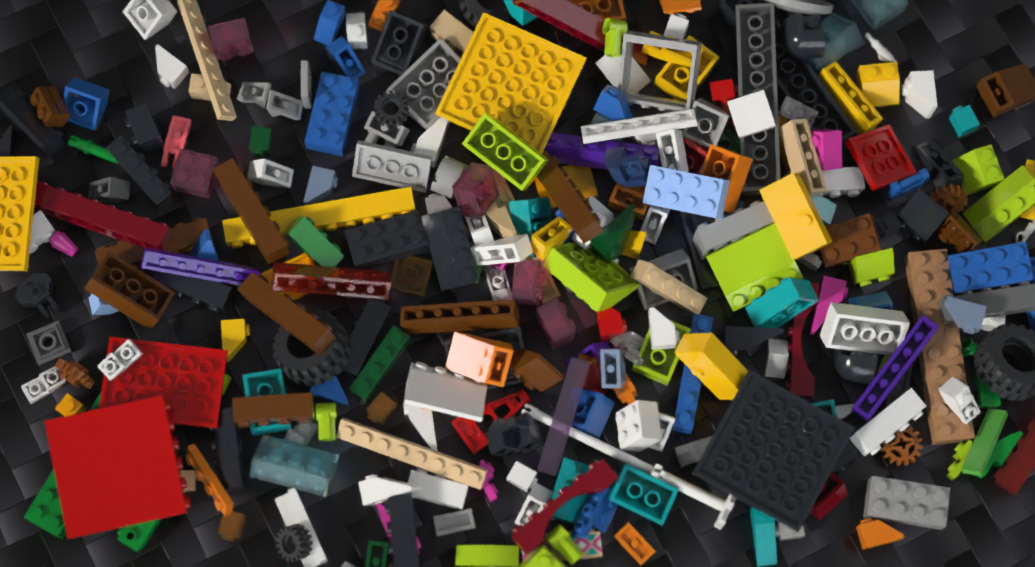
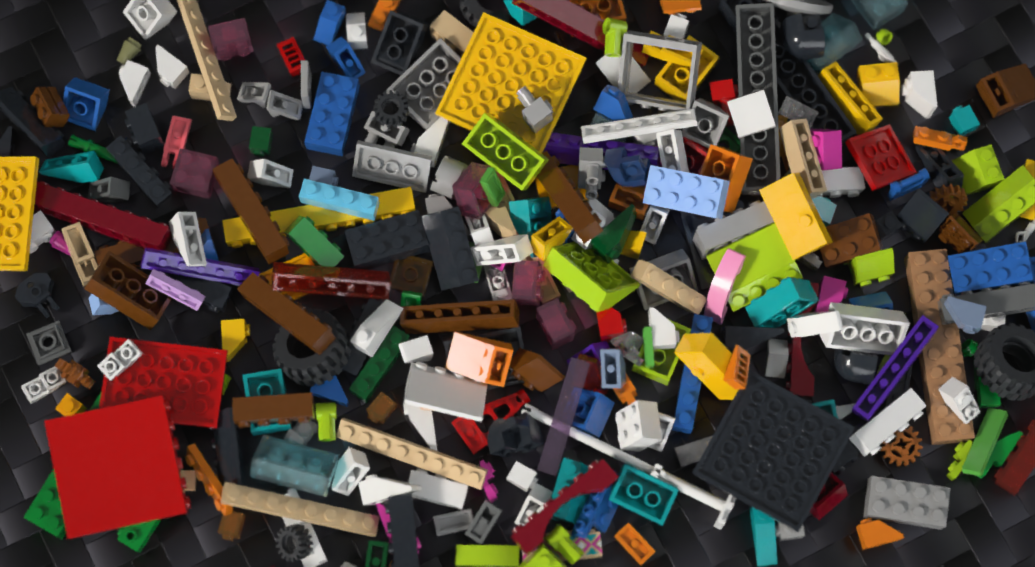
none -> teal slope [39,151,104,183]
none -> tan slope [61,222,98,286]
none -> olive cone [116,37,142,65]
none -> white slope [119,60,151,107]
none -> lavender plate [145,269,206,311]
none -> white slope [169,212,207,266]
none -> tan plate [220,482,379,537]
none -> red slope [276,37,305,77]
none -> medium azure brick [299,179,380,221]
none -> white slope [331,447,370,496]
none -> white slope [350,300,403,357]
none -> white slope [399,335,433,363]
none -> green plate [401,290,422,307]
none -> dark grey slope [465,500,502,544]
none -> bright green tile [480,167,506,207]
none -> light grey brick [517,86,553,133]
none -> light grey brick [578,147,606,200]
none -> bright green tile [642,327,655,368]
none -> bright pink slope [704,248,746,325]
none -> orange slope [723,345,751,389]
none -> white slope [787,310,843,337]
none -> lime hinge [876,29,893,45]
none -> orange hinge [913,126,967,151]

